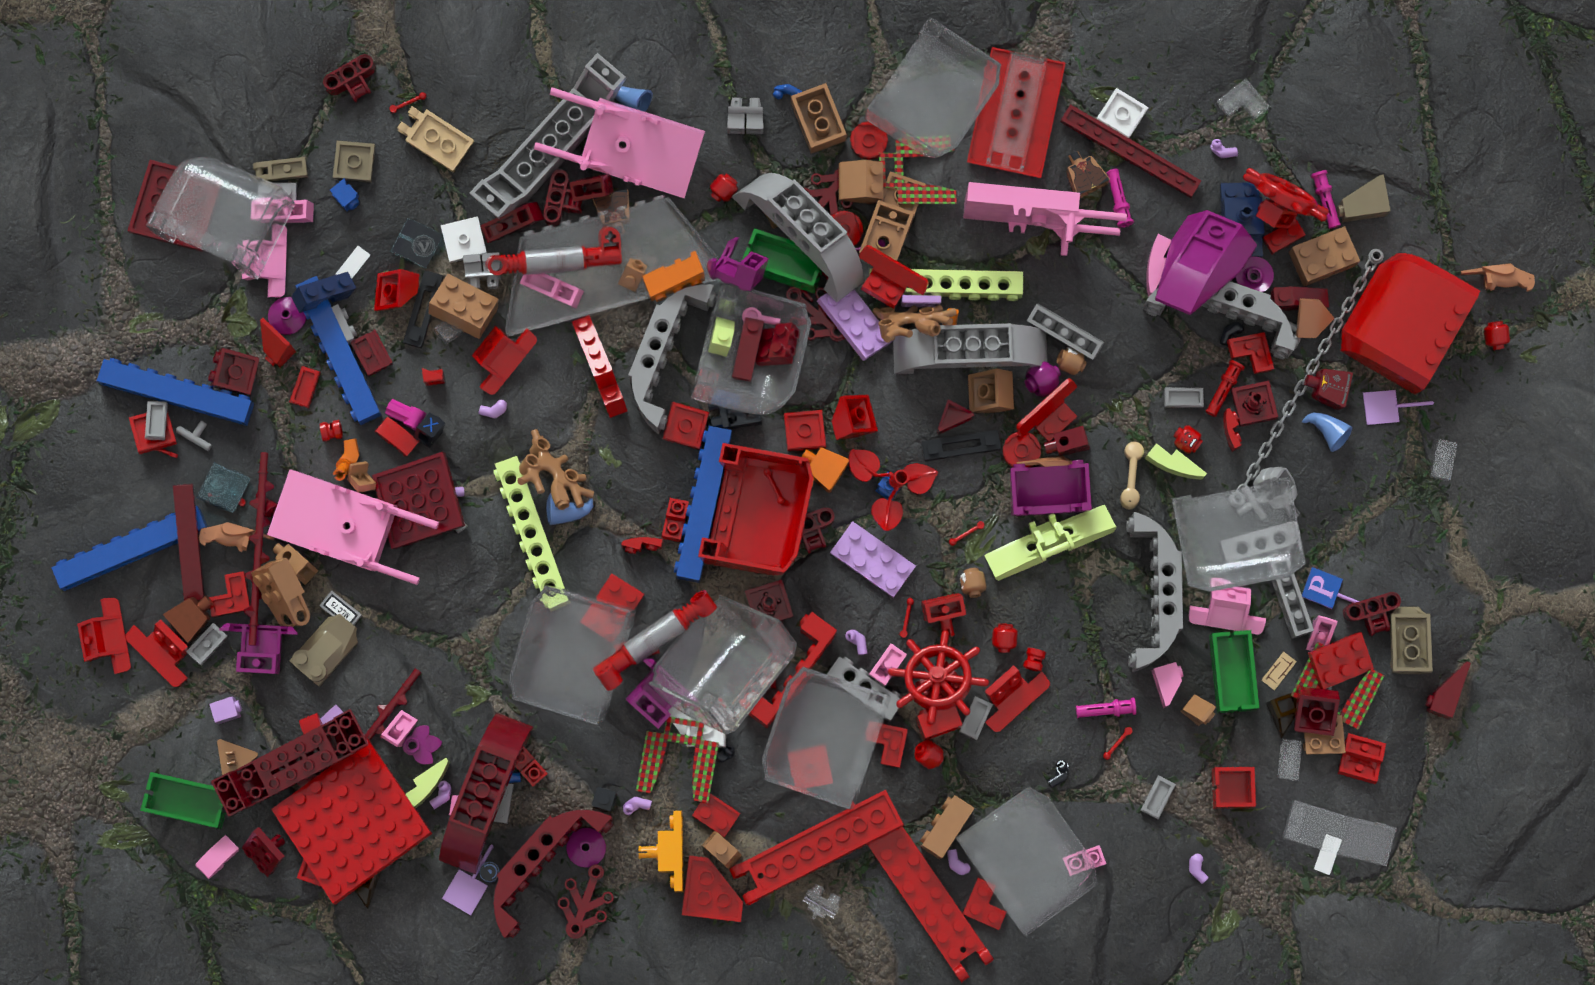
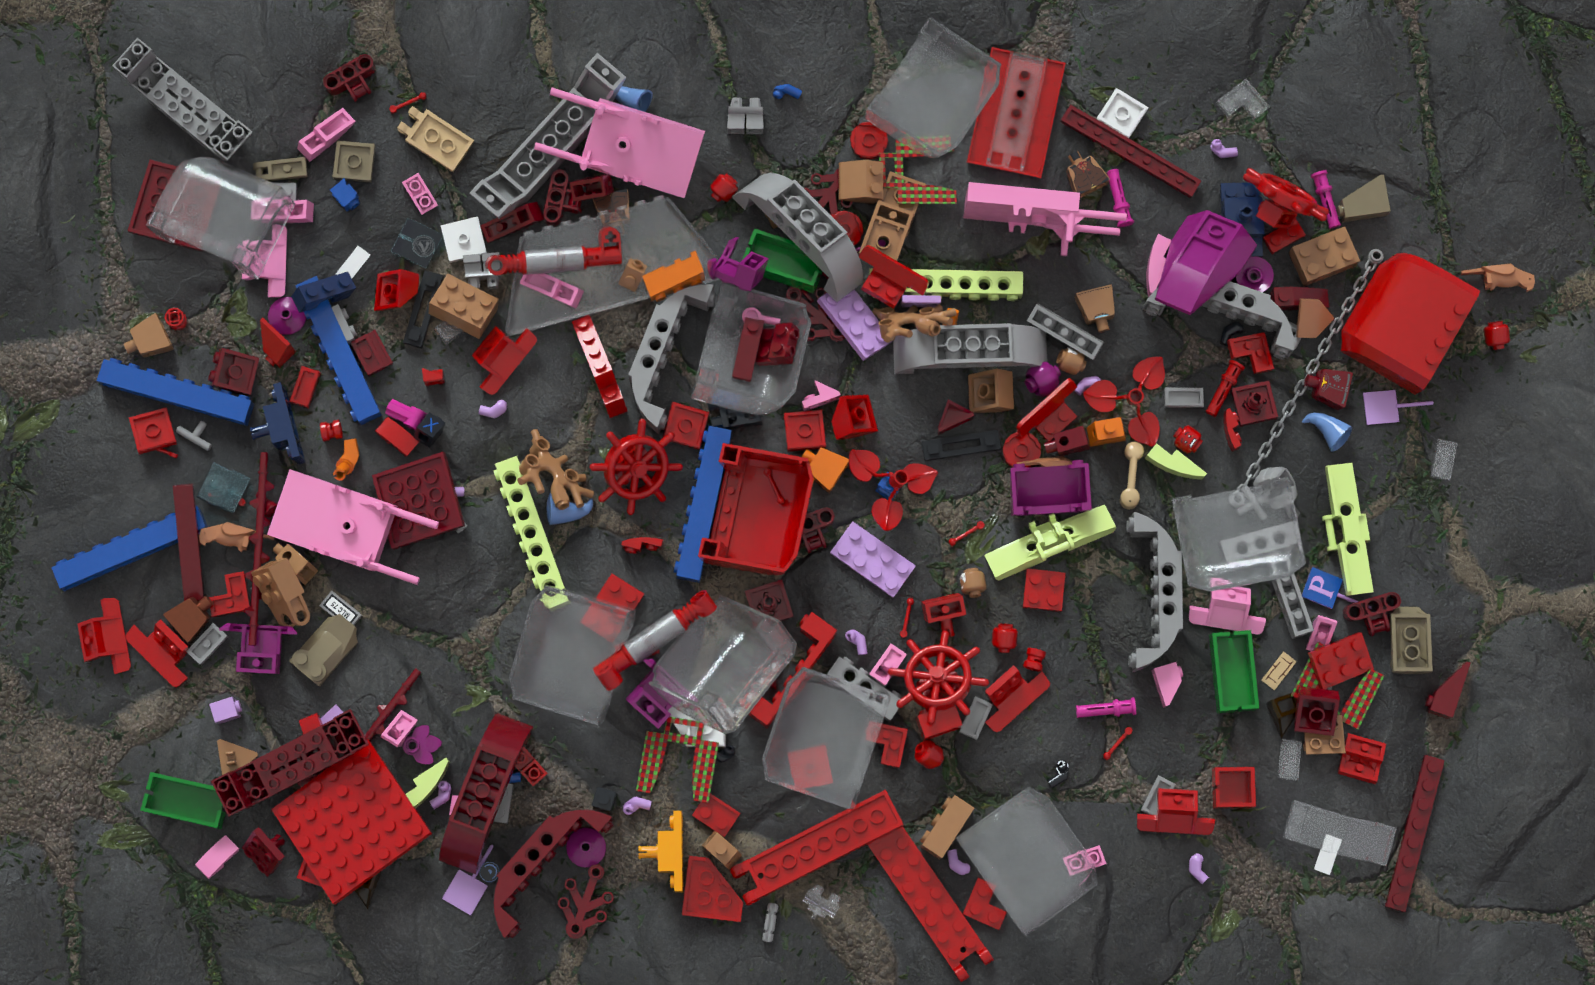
light grey tile [145,401,168,440] -> none
medium nougat bracket [347,461,376,492] -> none
red slope [662,498,689,542] -> none
yellowish green slope [708,317,735,357] -> none
medium nougat brick [791,83,847,154] -> none
medium nougat slope [1180,695,1216,726] -> none
none -> light grey slope [112,38,253,161]
none -> medium nougat torso [124,313,174,357]
none -> red wheel [165,308,187,330]
none -> dark blue brick [250,382,306,465]
none -> bright pink slope [297,108,355,162]
none -> bright pink slope [402,173,438,215]
none -> red piece [589,419,683,515]
none -> light grey axle [762,903,778,942]
none -> bright pink slope [802,381,841,411]
none -> red plate [1022,568,1065,612]
none -> medium nougat torso [1074,284,1115,333]
none -> lavender arm [1074,376,1101,395]
none -> red plant [1083,357,1165,447]
none -> orange torso [1086,417,1126,447]
none -> red plate [1137,788,1215,835]
none -> yellowish green piece [1322,463,1374,596]
none -> dark red plate [1385,755,1445,912]

